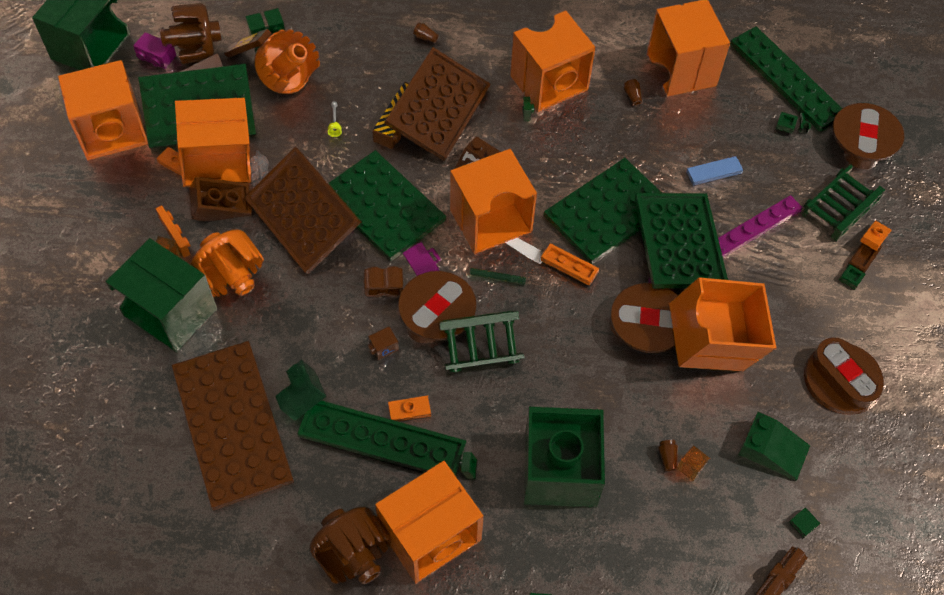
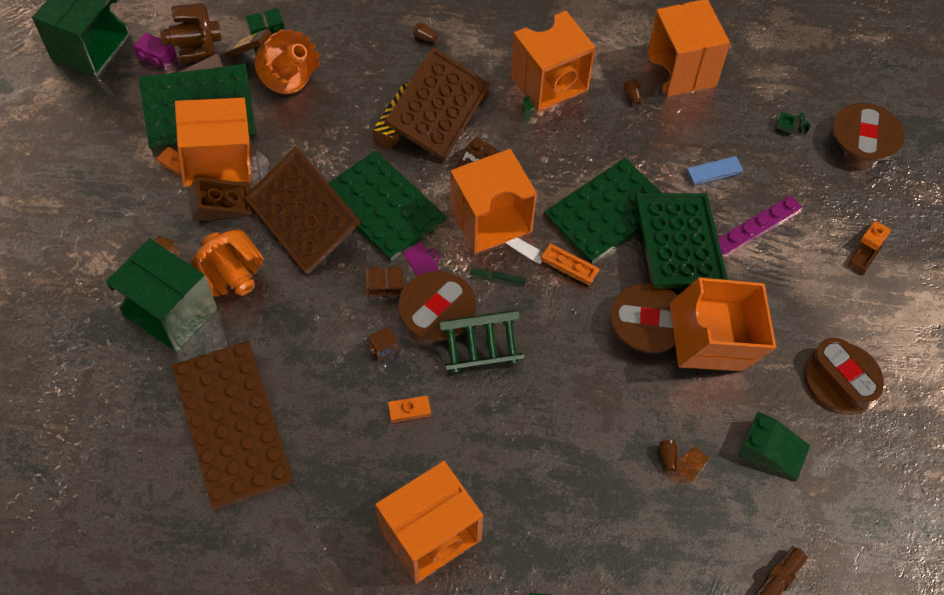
orange piece [58,60,148,161] -> none
orange plate [155,205,191,258] -> none
clear green brick [275,359,326,421] -> none
dark green plate [297,398,467,476] -> none
reddish brown piece [309,506,391,584] -> none
neon yellow hinge [328,101,342,137] -> none
dark green plate [459,452,478,479] -> none
dark green piece [524,406,605,507] -> none
dark green plate [730,26,843,132] -> none
dark green tile [789,507,821,538] -> none
dark green fence [802,164,885,242] -> none
dark green tile [839,264,866,290] -> none

